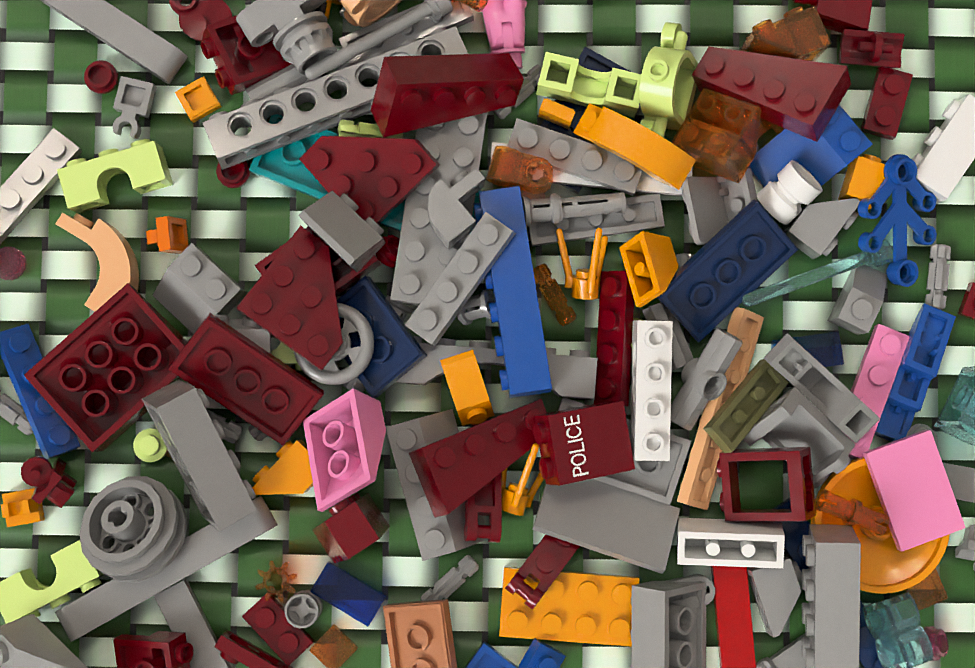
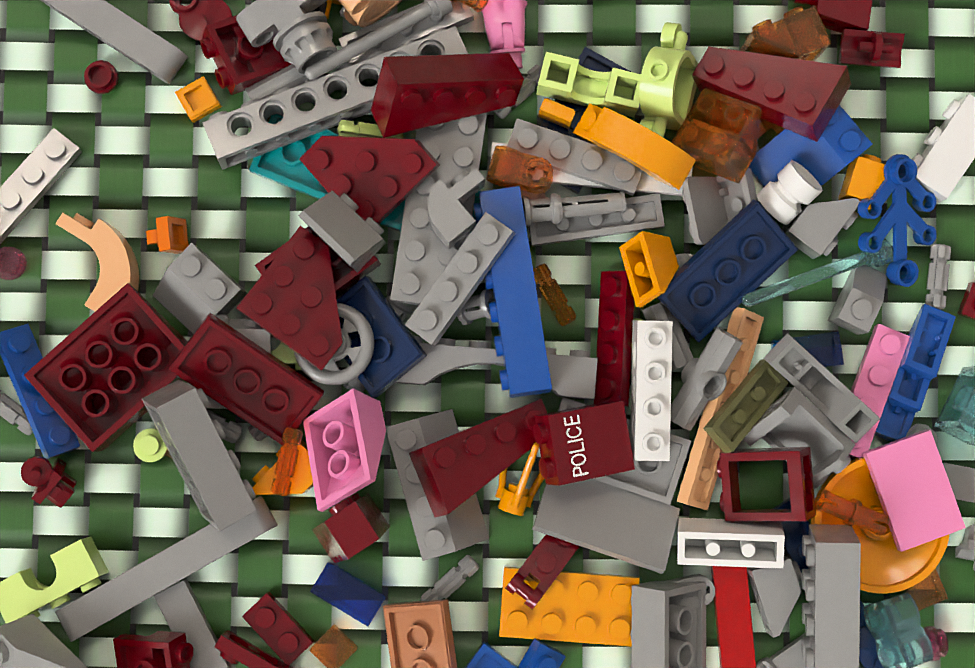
light orange tile [0,488,45,527] -> none
yellowish green arch [57,139,173,213] -> none
light grey wheel [79,476,188,582] -> none
light grey plate [113,76,157,139] -> none
dark red plate [216,161,250,189] -> none
clear orange gear [255,560,298,603] -> none
light grey wheel [284,589,323,629] -> none
dark red plate [376,235,400,268] -> none
light orange slope [440,350,495,426] -> none
dark red plate [464,472,502,543] -> none
light orange plant [556,228,608,300] -> none
dark red plate [860,67,913,140] -> none
none -> clear orange axle [271,427,303,496]

